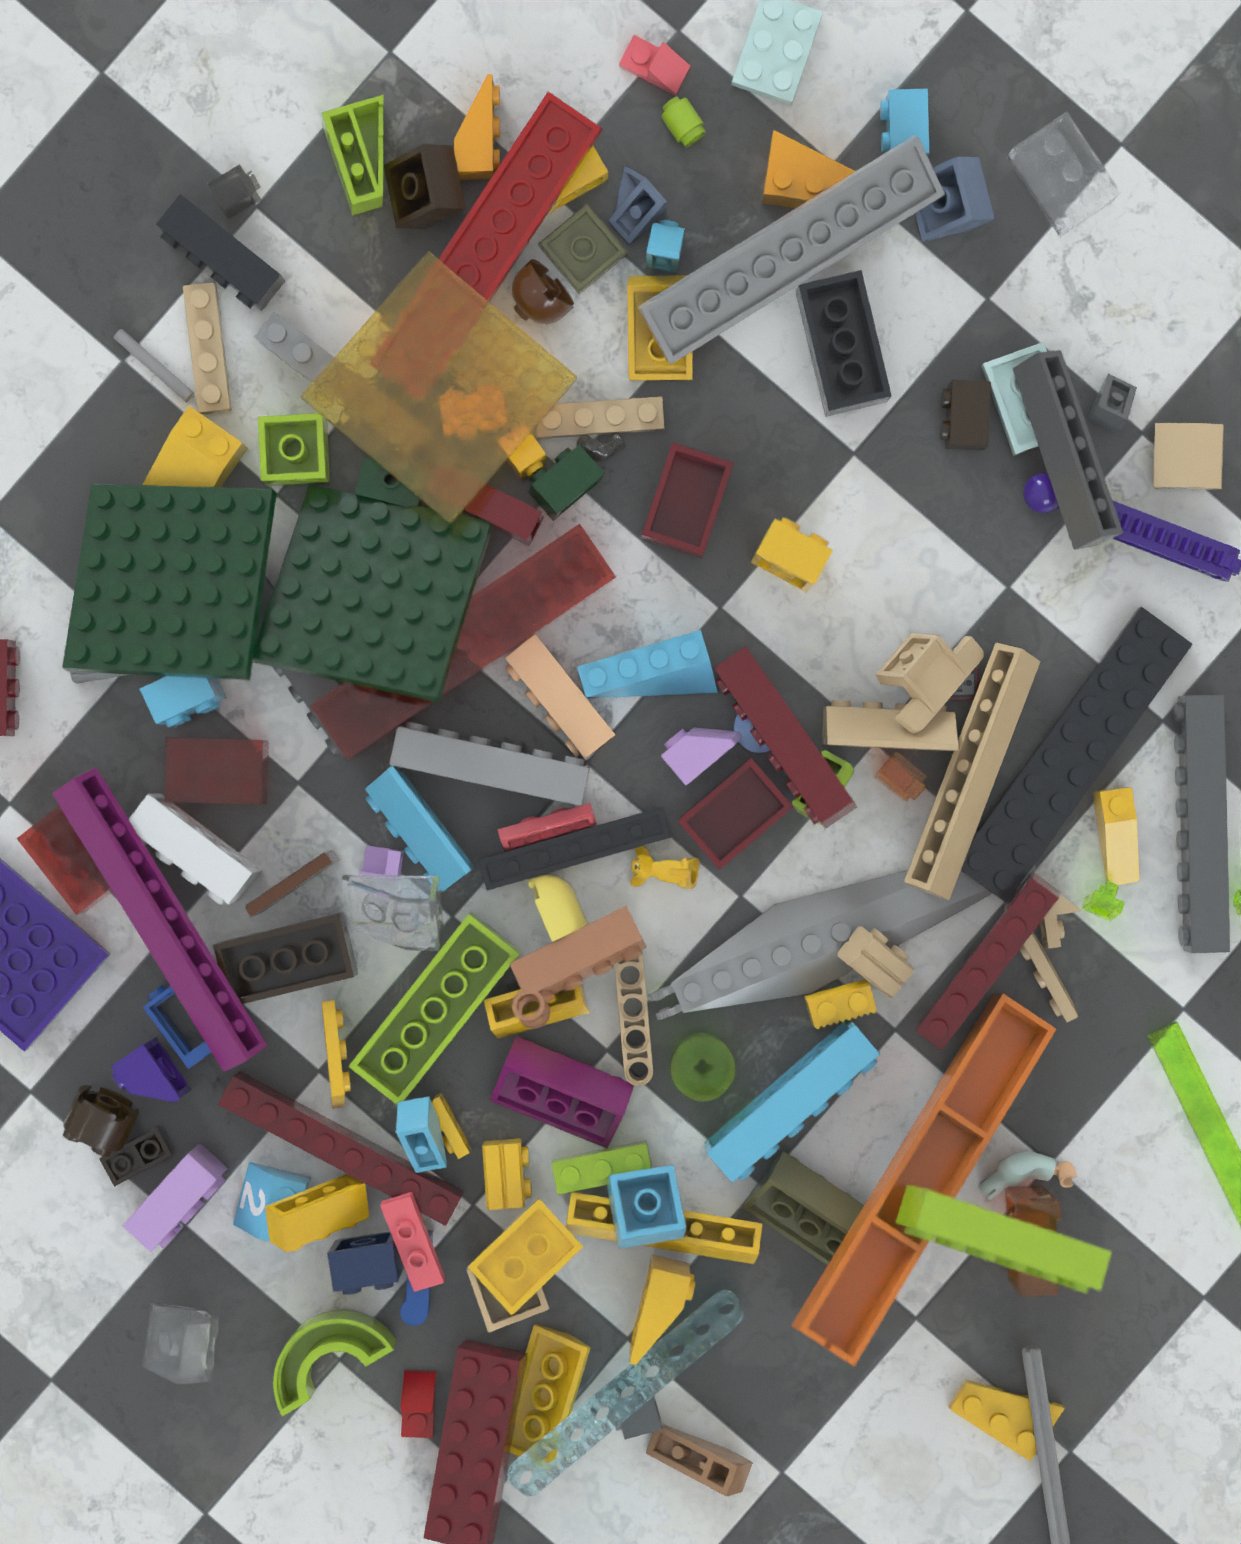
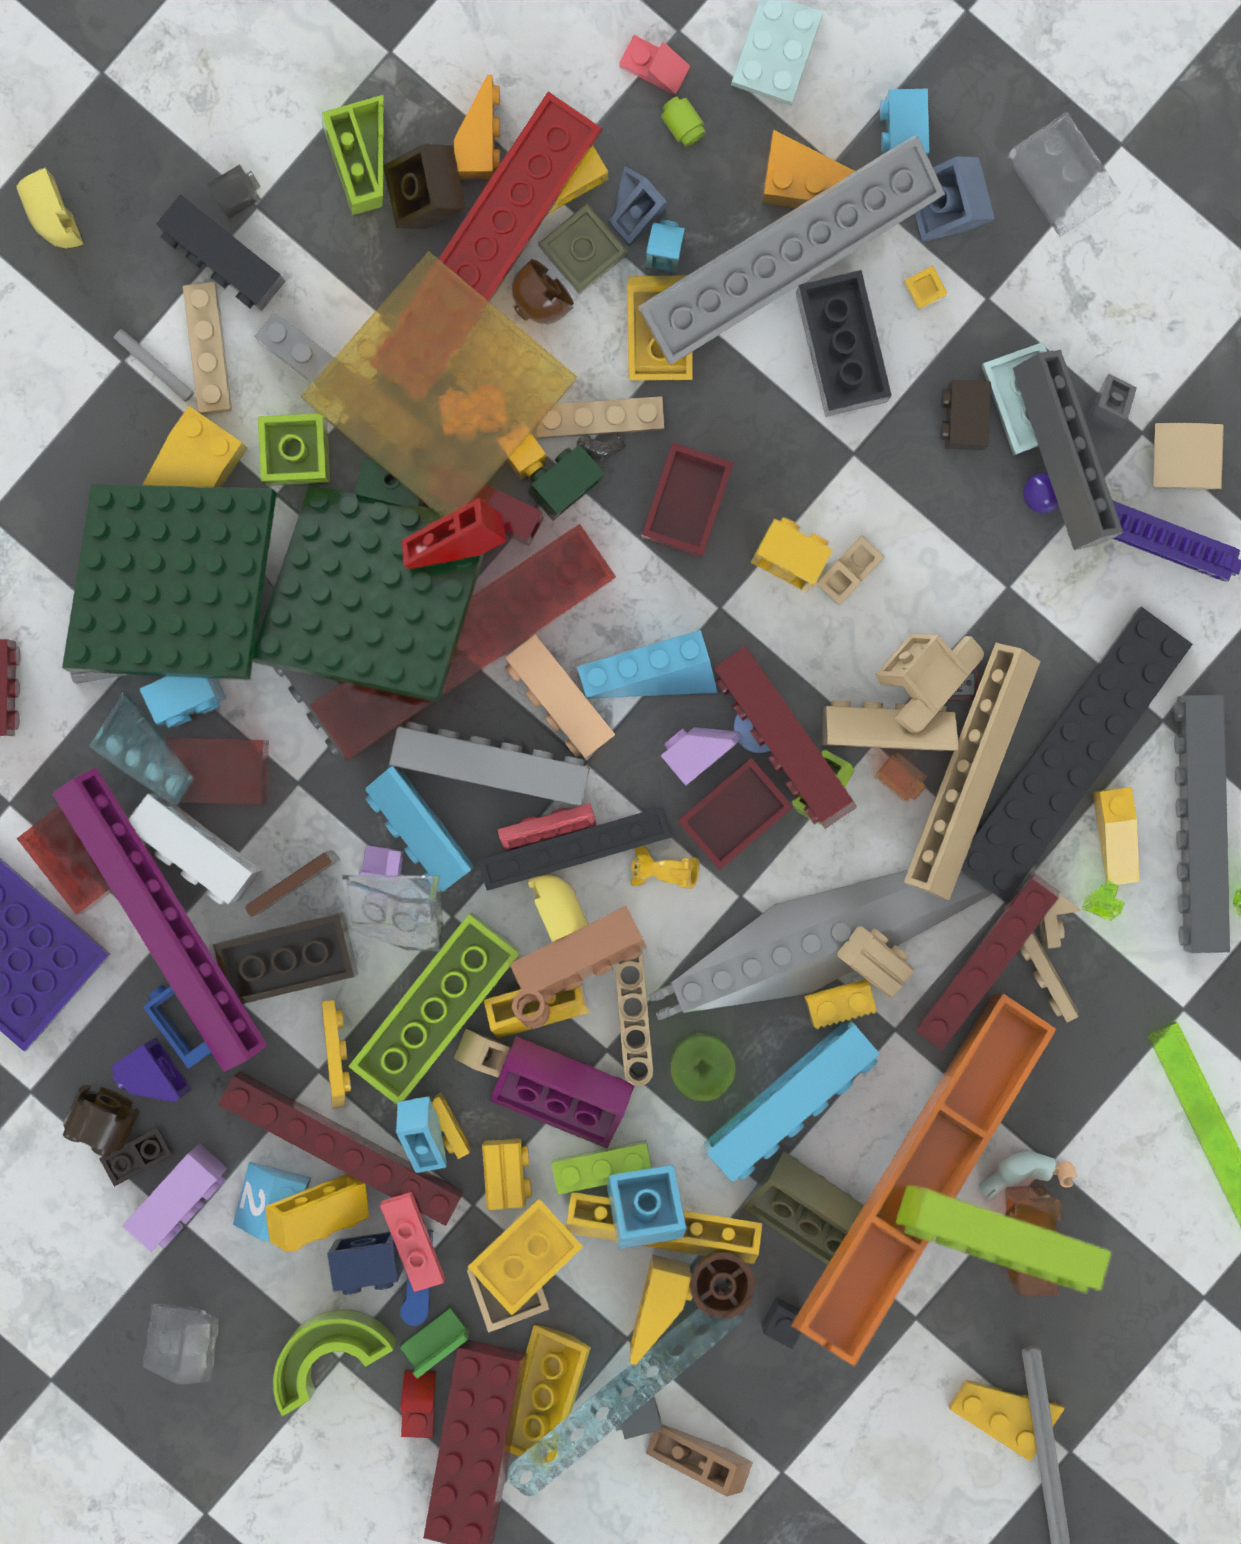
none -> light yellow brick [16,168,84,248]
none -> clear light blue wing [89,693,194,806]
none -> bright green panel [400,1306,470,1378]
none -> red slope [401,498,506,569]
none -> tan brick [454,1029,511,1078]
none -> reddish brown cylinder [690,1251,755,1319]
none -> black brick [761,1297,801,1349]
none -> tan slope [816,535,885,605]
none -> yellow plate [903,265,948,310]

